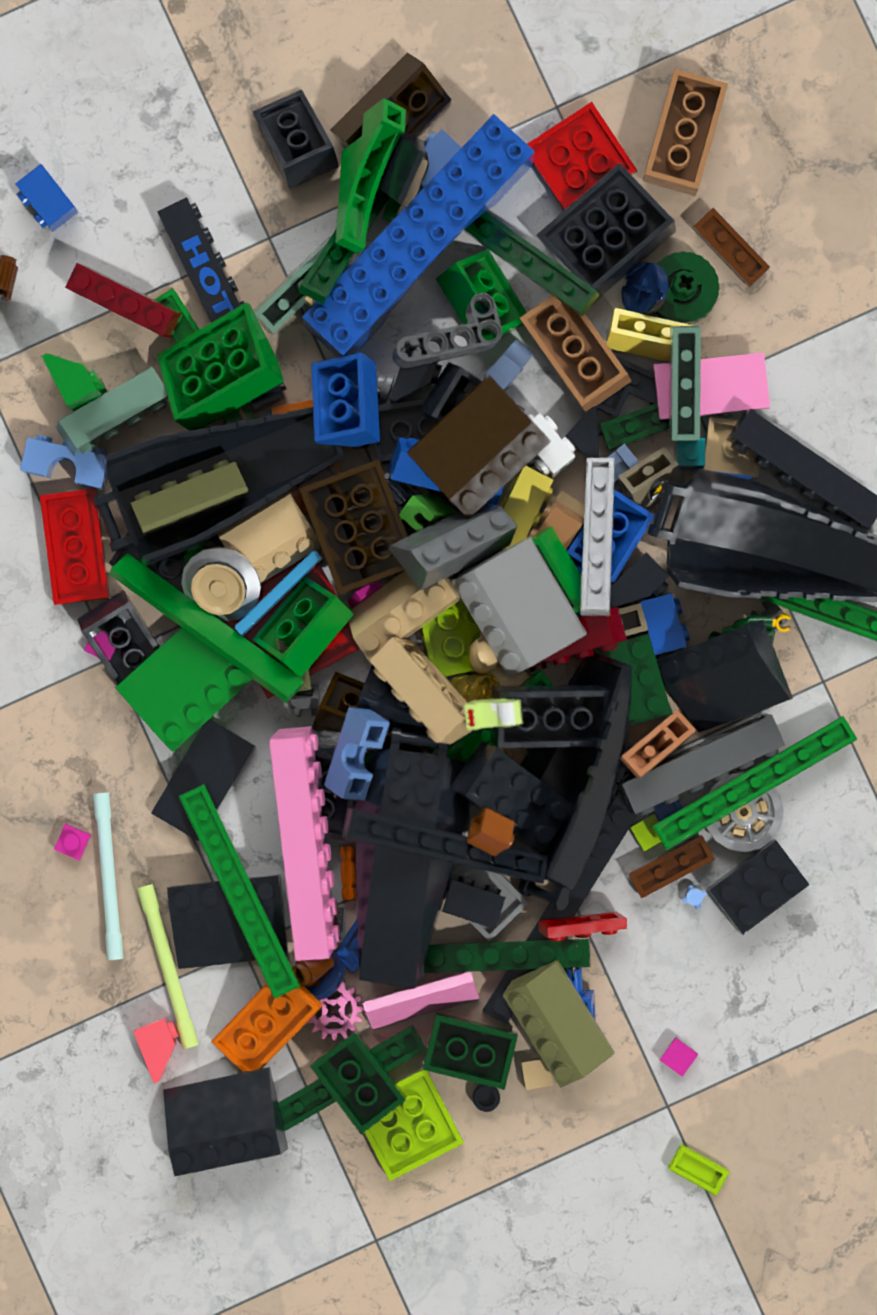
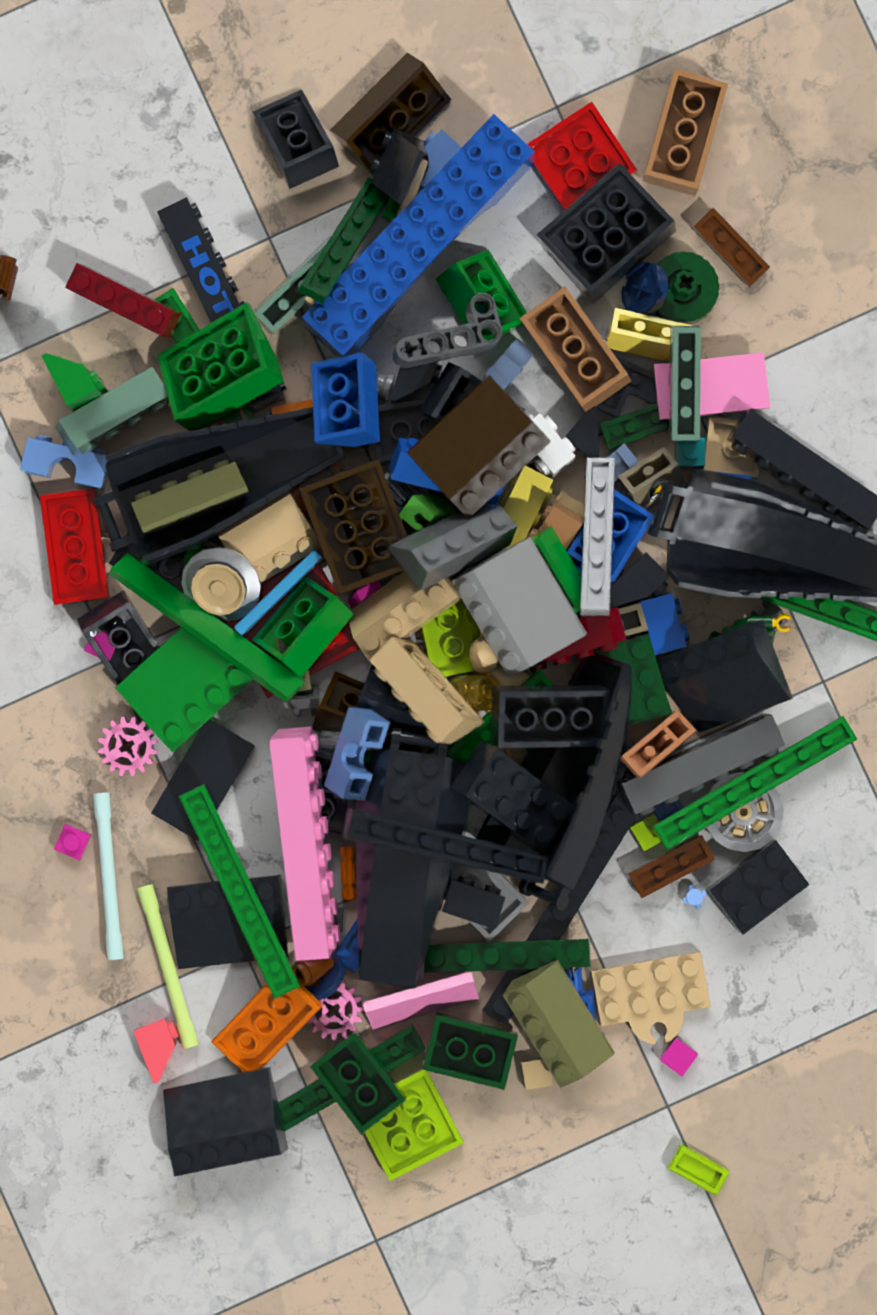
blue brick [15,164,78,232] -> none
green arch [335,98,406,254] -> none
dark green plate [464,212,599,316] -> none
yellowish green leg [465,699,522,730] -> none
dark orange brick [466,808,515,856] -> none
black tile [472,1084,500,1112] -> none
red plate [538,912,627,941] -> none
none -> bright pink gear [98,717,159,776]
none -> tan plate [591,951,711,1045]

